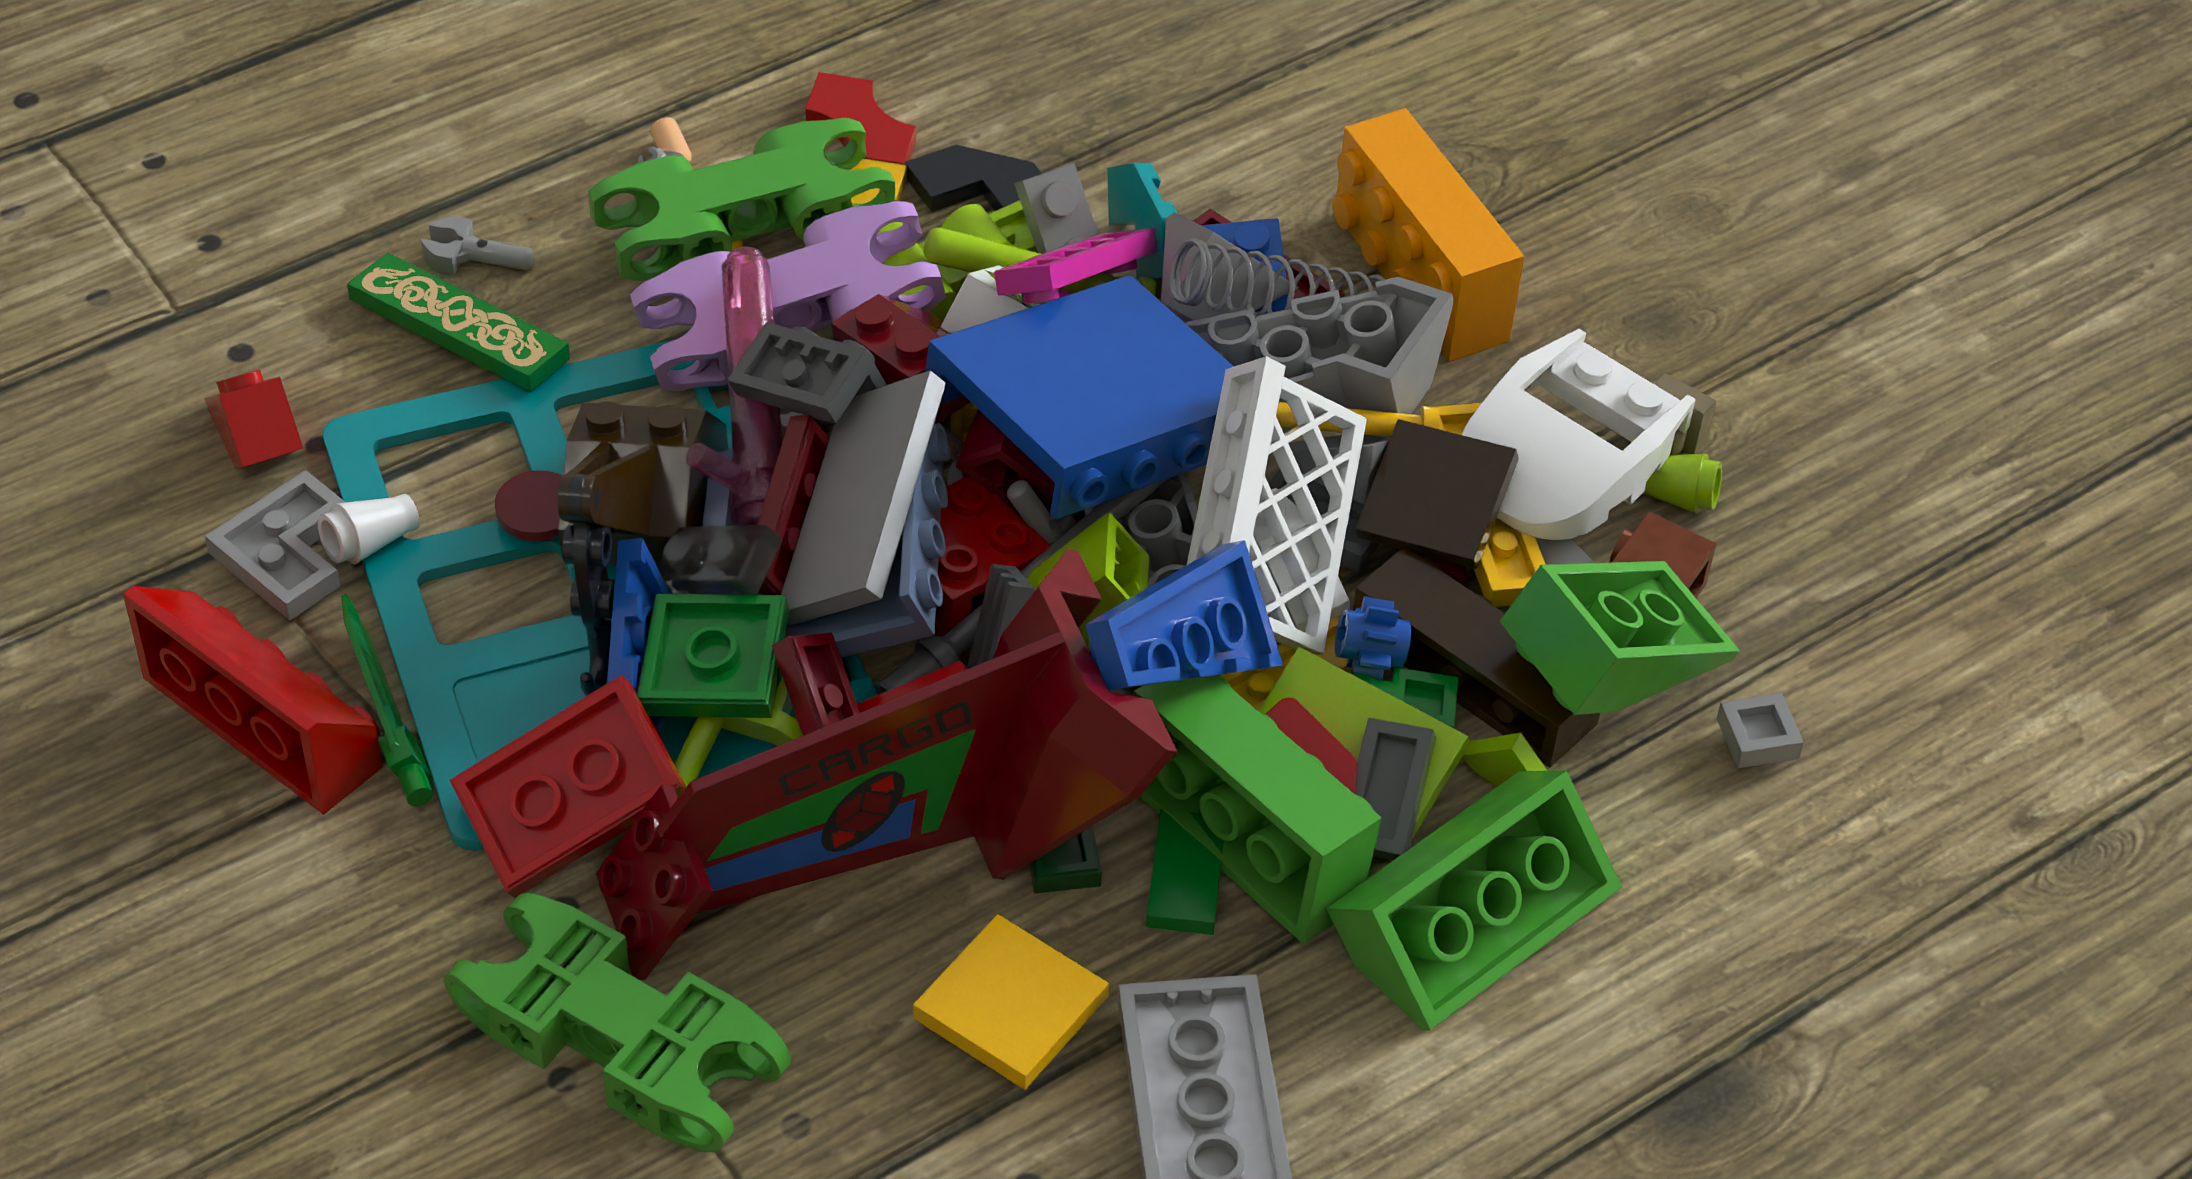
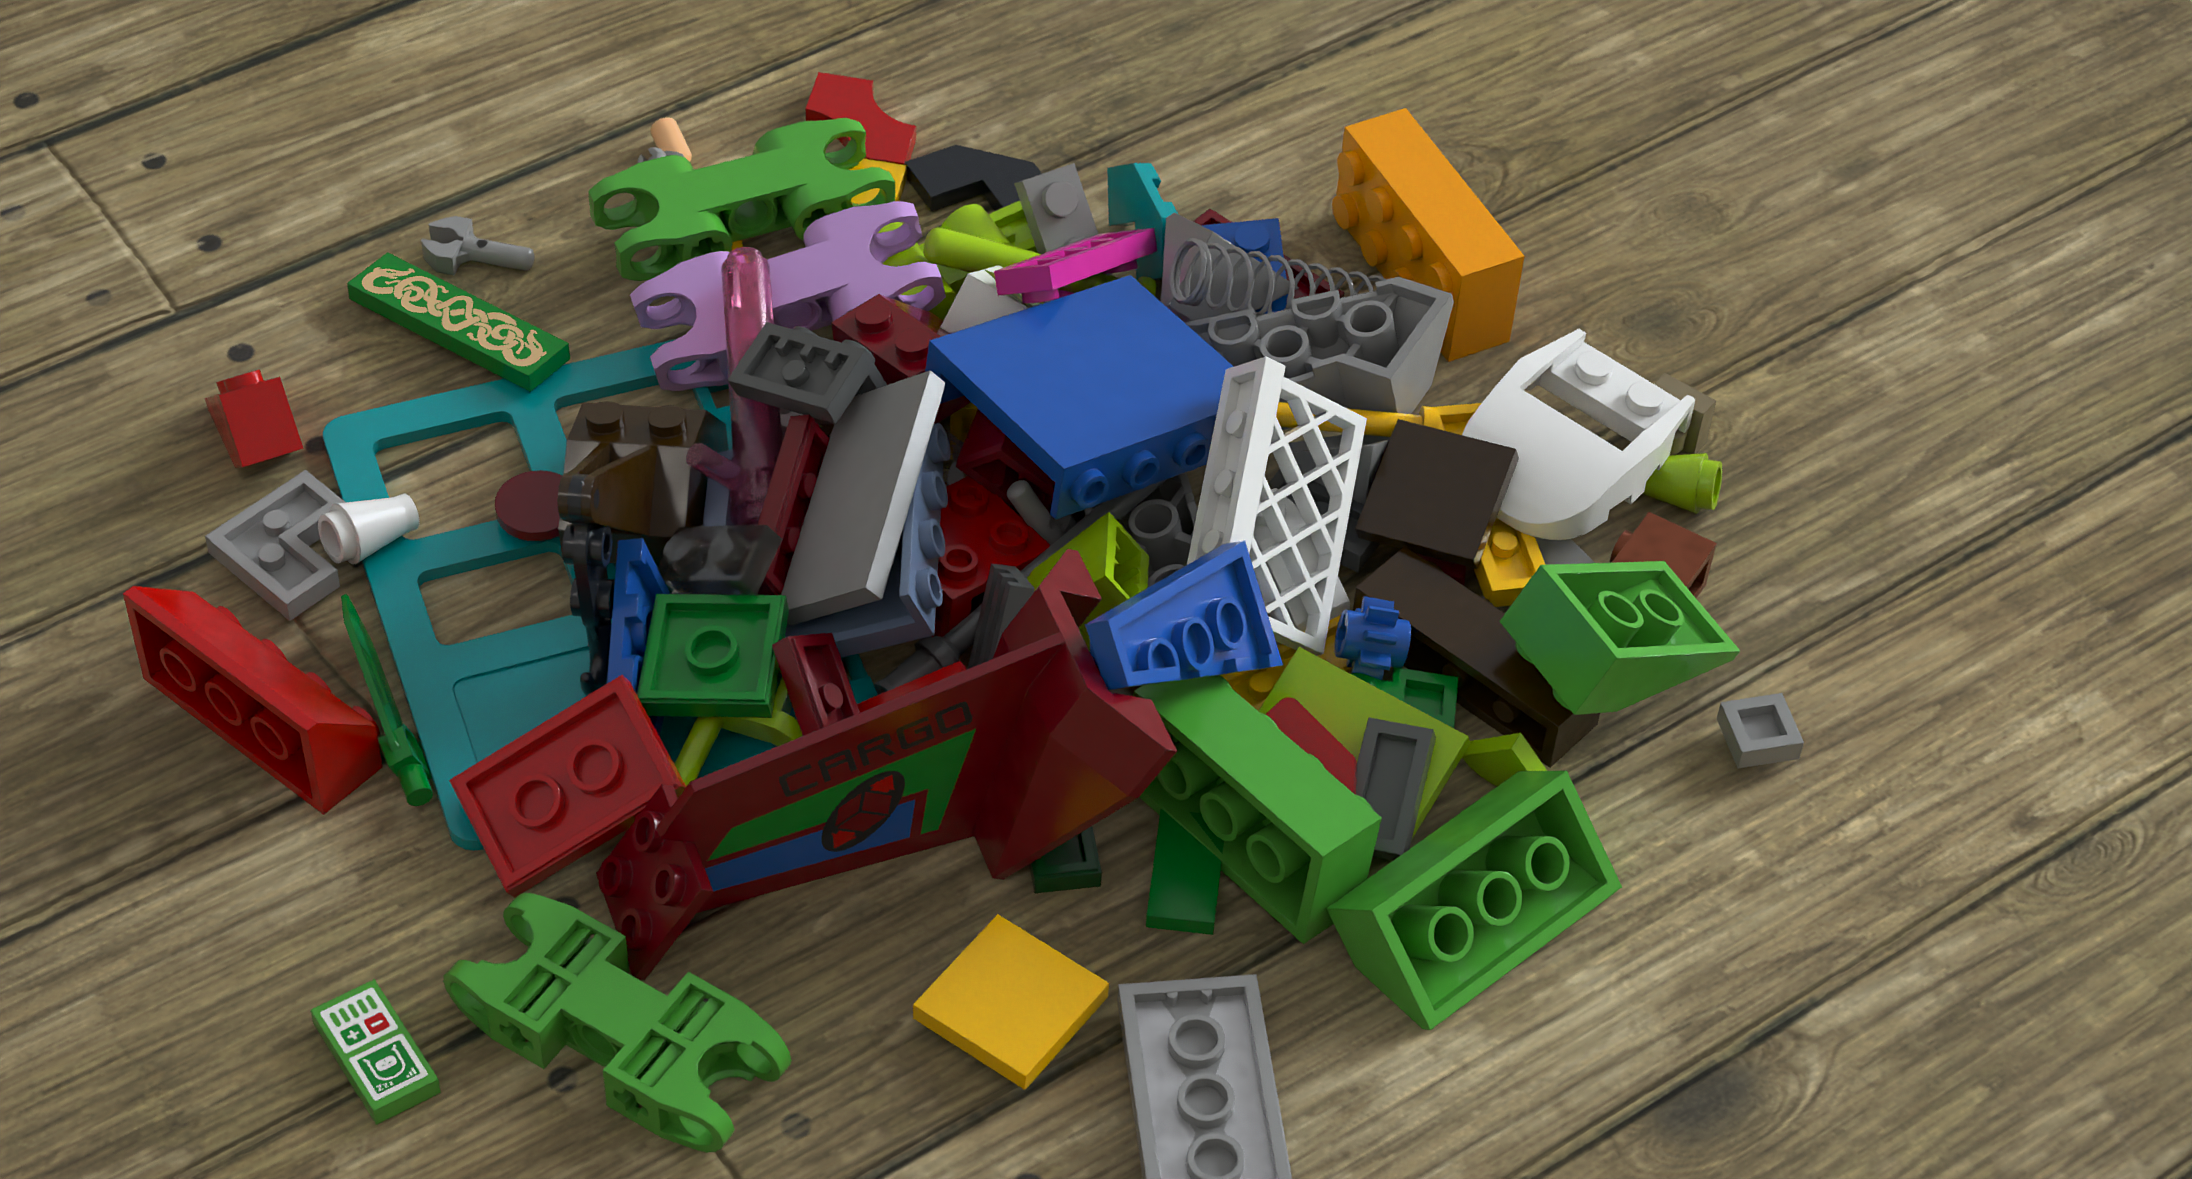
none -> tile [310,979,441,1125]

